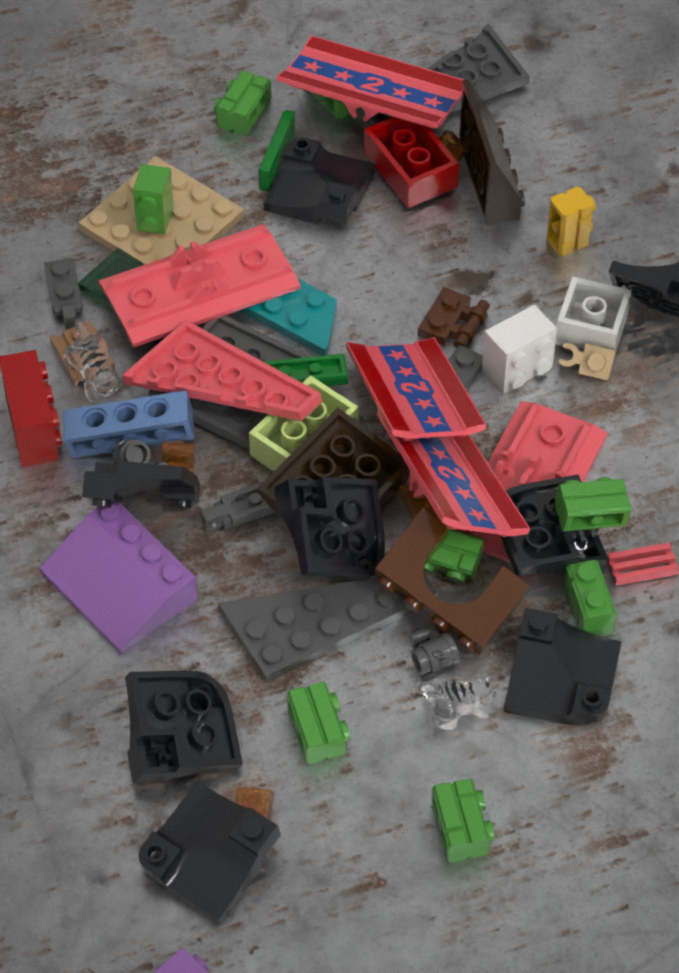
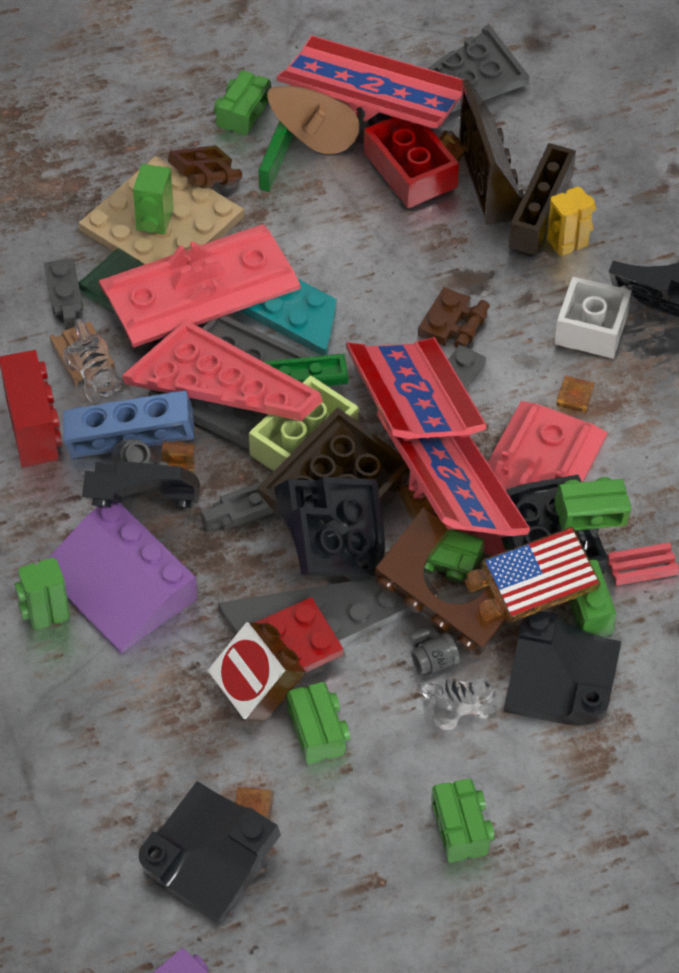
black slope [125,670,243,784] -> none
black slope [264,138,375,225] -> none
white brick [482,304,557,394] -> none
tan plate [559,343,617,381] -> none
none -> bright green brick [14,557,70,630]
none -> reddish brown plate [168,145,242,188]
none -> piece [207,622,306,720]
none -> red plate [255,597,344,672]
none -> medium nougat shield [267,86,359,154]
none -> tile [464,526,601,623]
none -> dark brown brick [509,143,576,256]
none -> clear orange plate [556,375,595,414]

